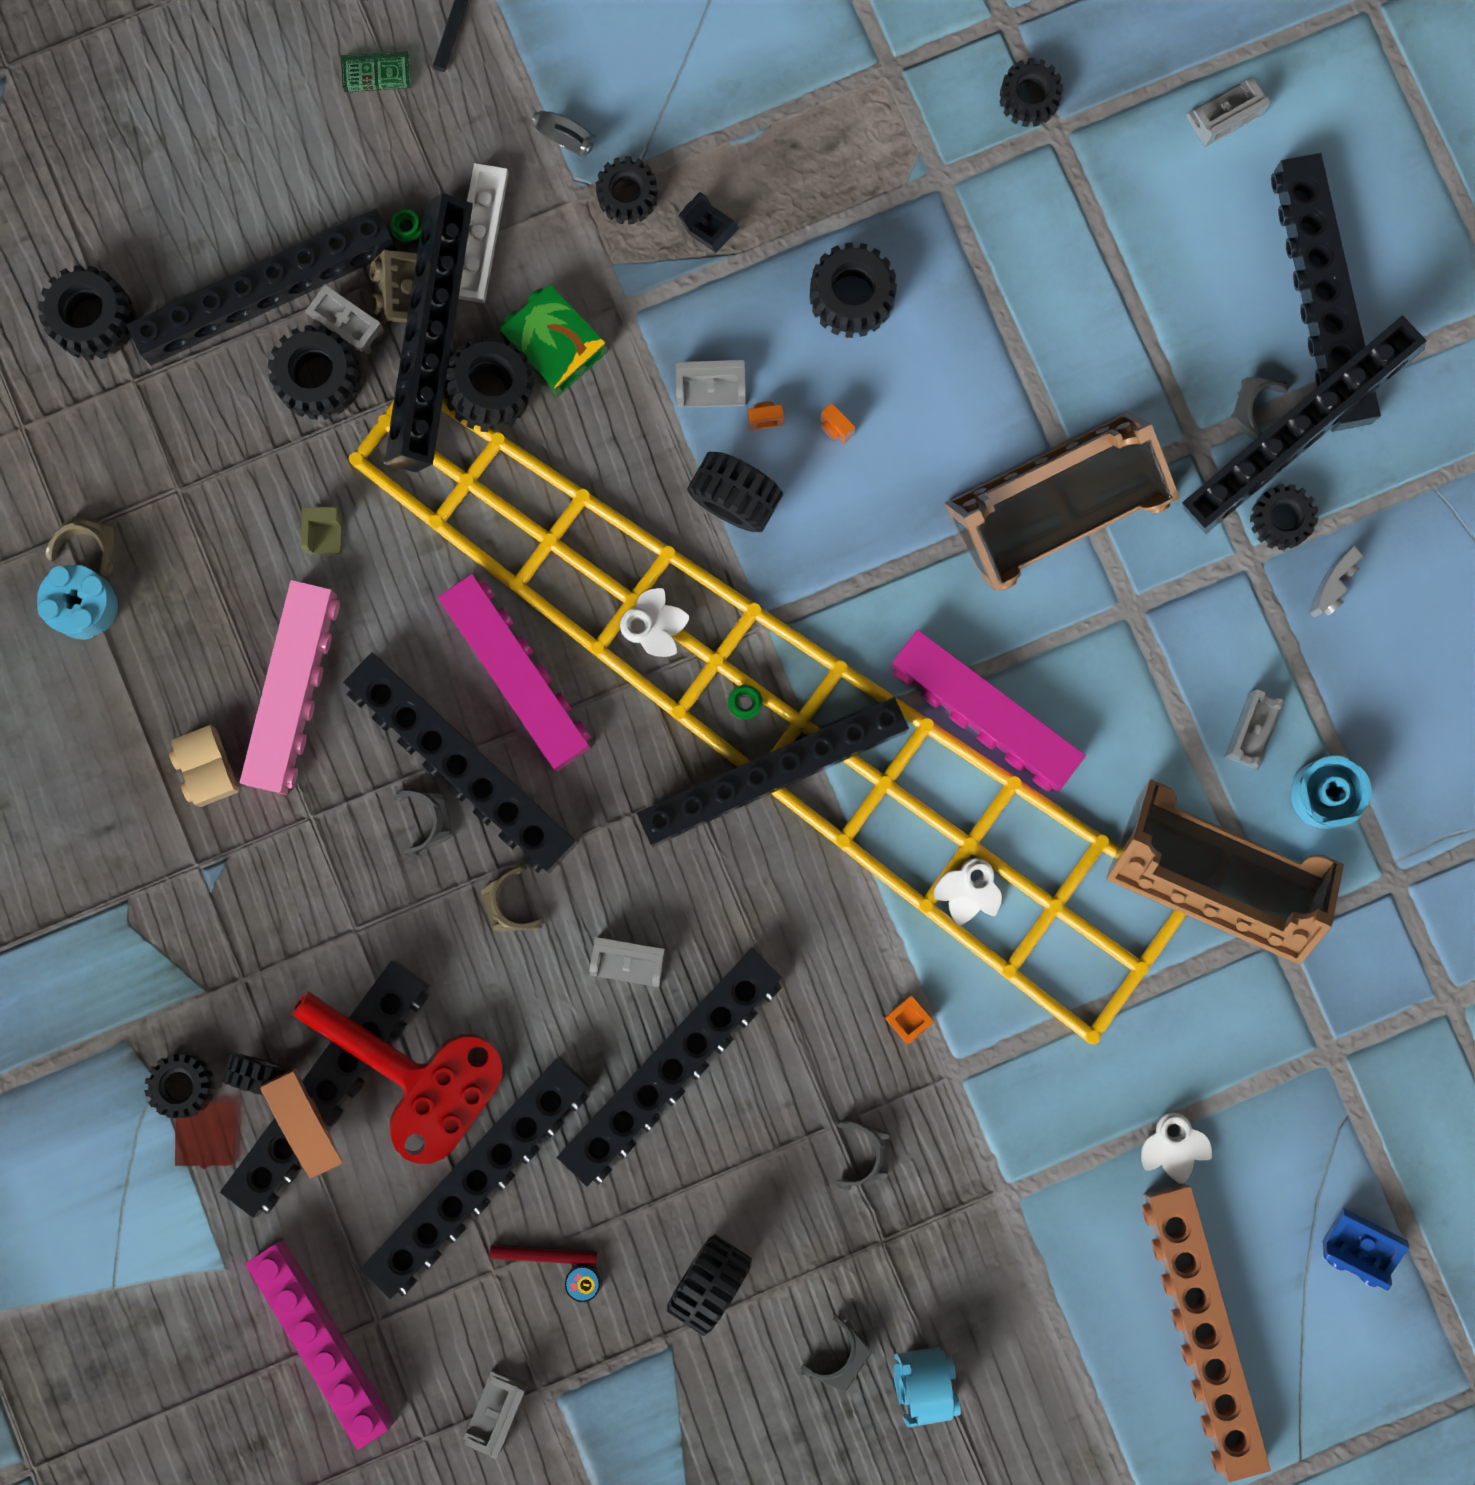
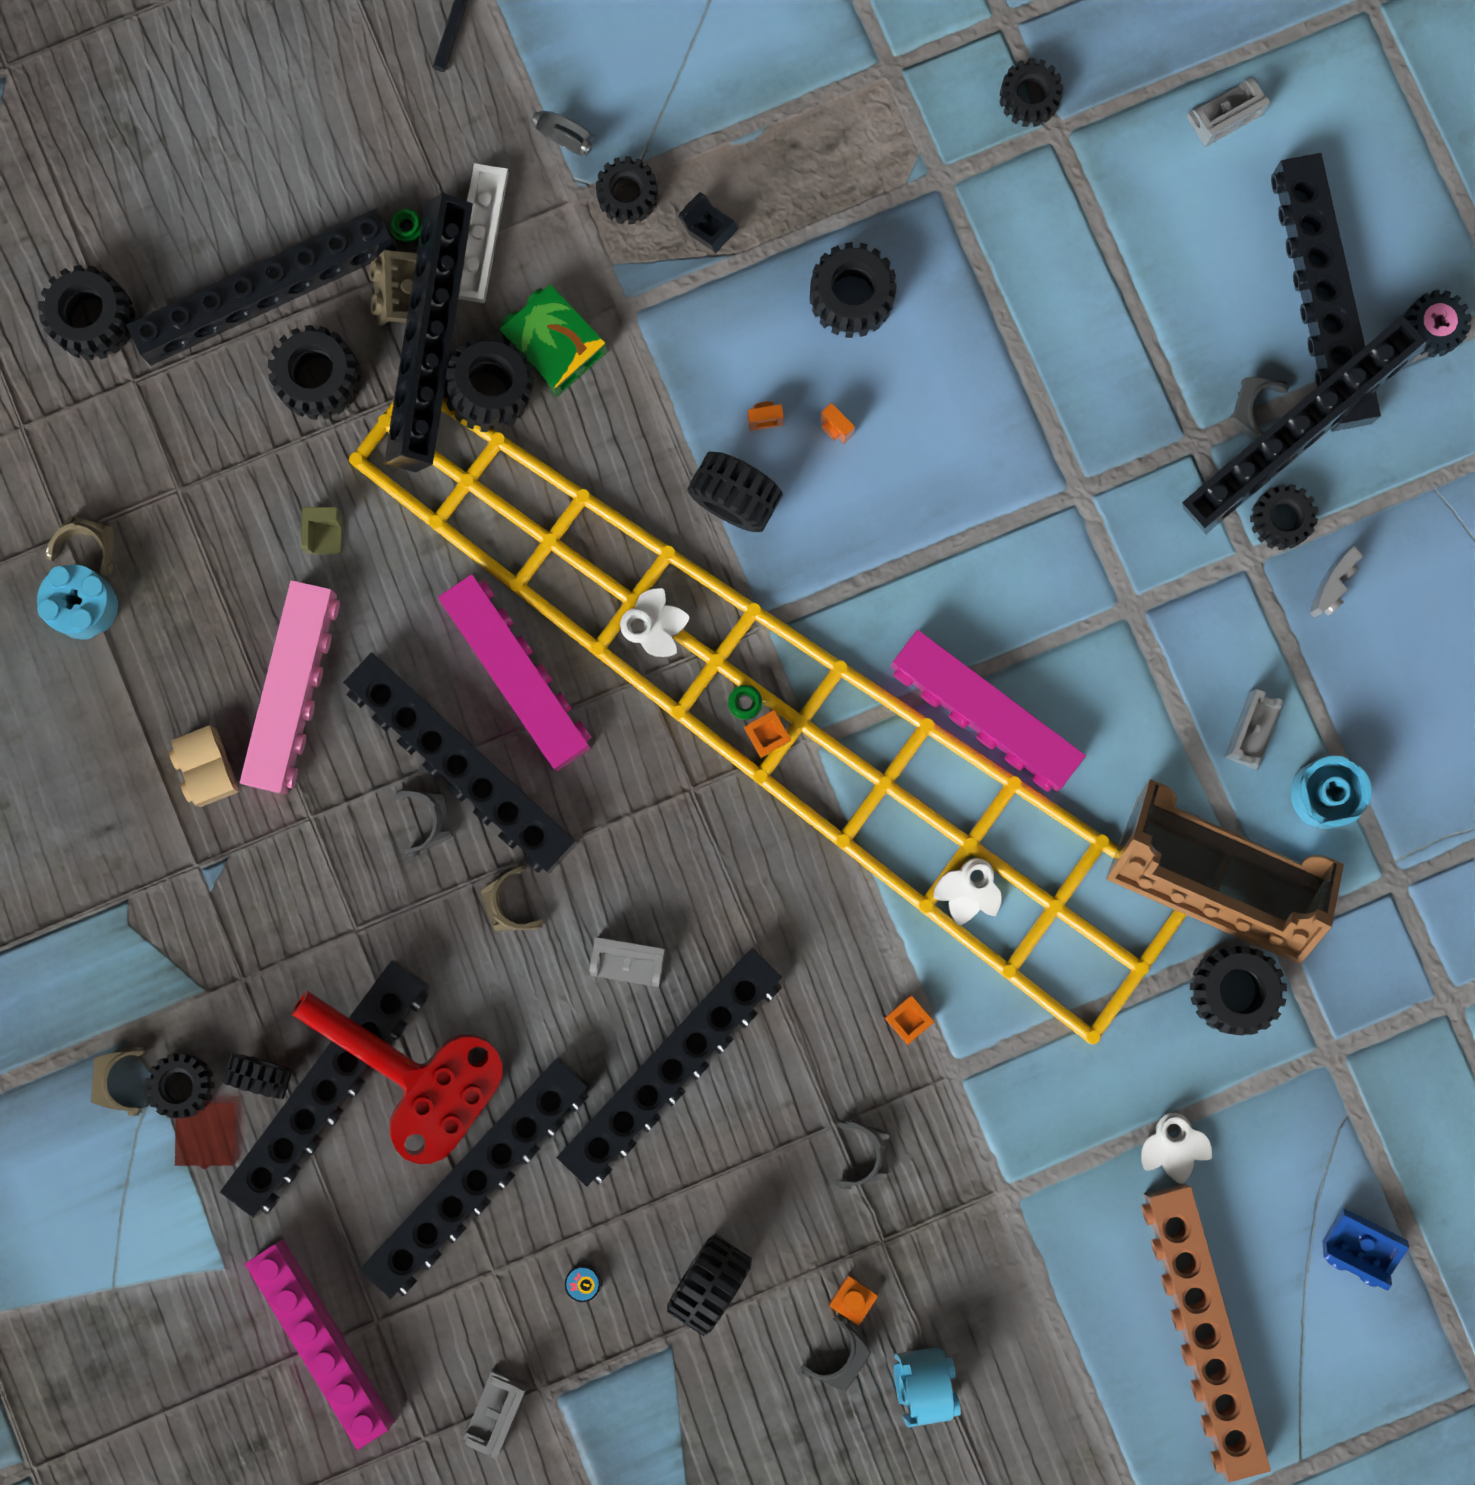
nougat slope [260,1068,343,1179] -> none
light grey hinge [305,284,386,355] -> none
clear green tile [341,51,411,92] -> none
dark red bar [490,1244,598,1266] -> none
black brick [637,697,909,848] -> none
light grey hinge [675,360,746,408] -> none
windscreen [945,412,1180,591] -> none
none -> dark tan helmet [91,1046,147,1116]
none -> orange plate [744,710,791,758]
none -> orange plate [829,1274,878,1326]
none -> black tyre [1190,946,1287,1036]
none -> black wheel [1404,290,1472,358]

